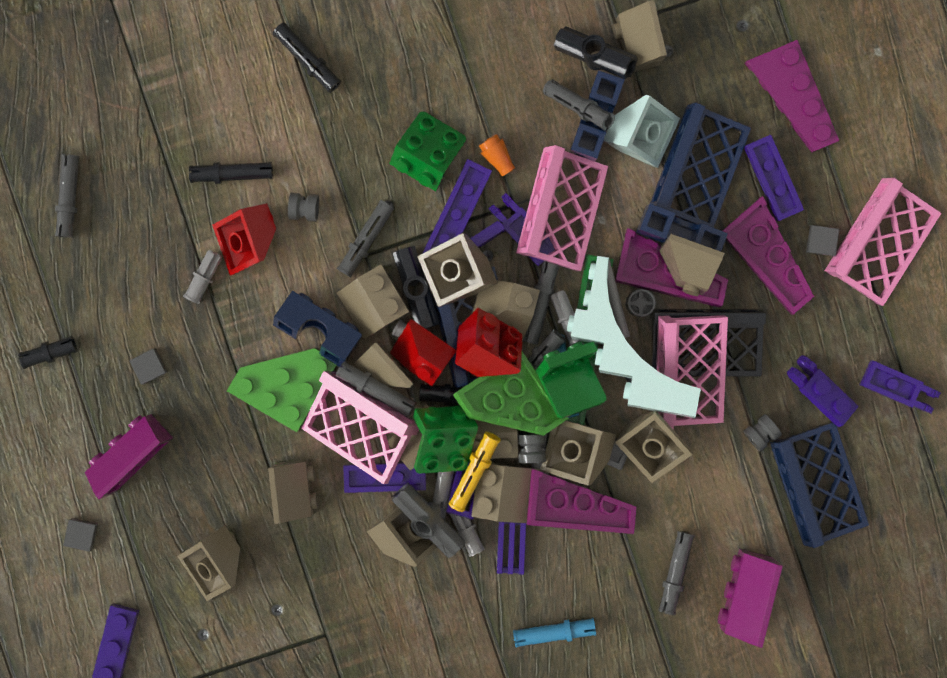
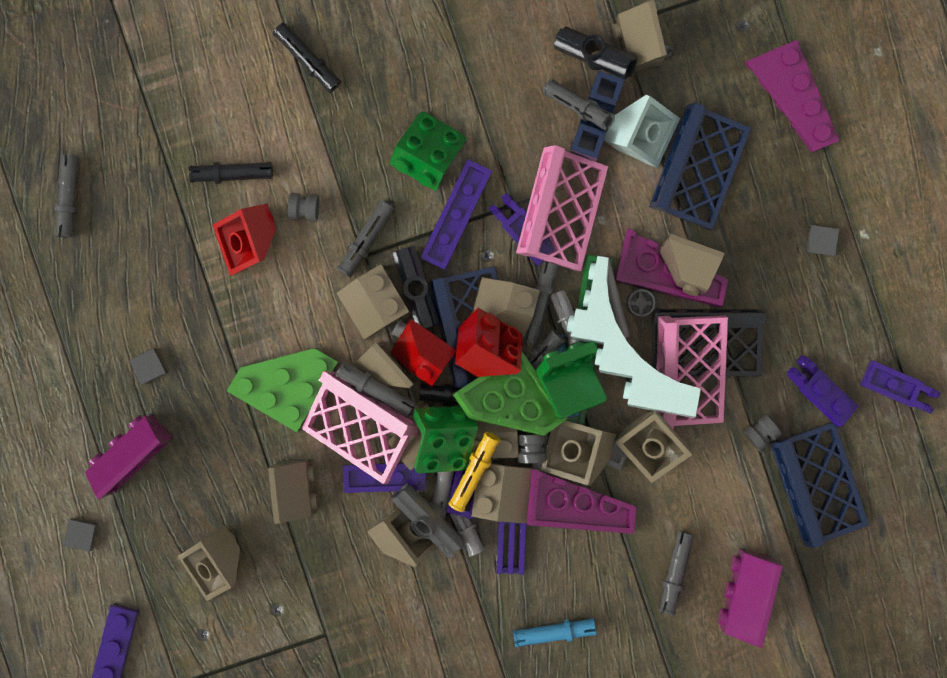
black pin [18,336,78,369] -> none
light grey axle [183,250,222,304] -> none
dark blue arch [273,290,362,368] -> none
dark tan slope [417,233,498,307] -> none
dark purple tile [470,221,505,248] -> none
orange cone [479,134,515,176] -> none
dark blue arch [636,204,728,252] -> none
magenta wing [722,196,814,315] -> none
dark purple plate [744,135,804,222] -> none
bright pink fence [824,178,941,306] -> none

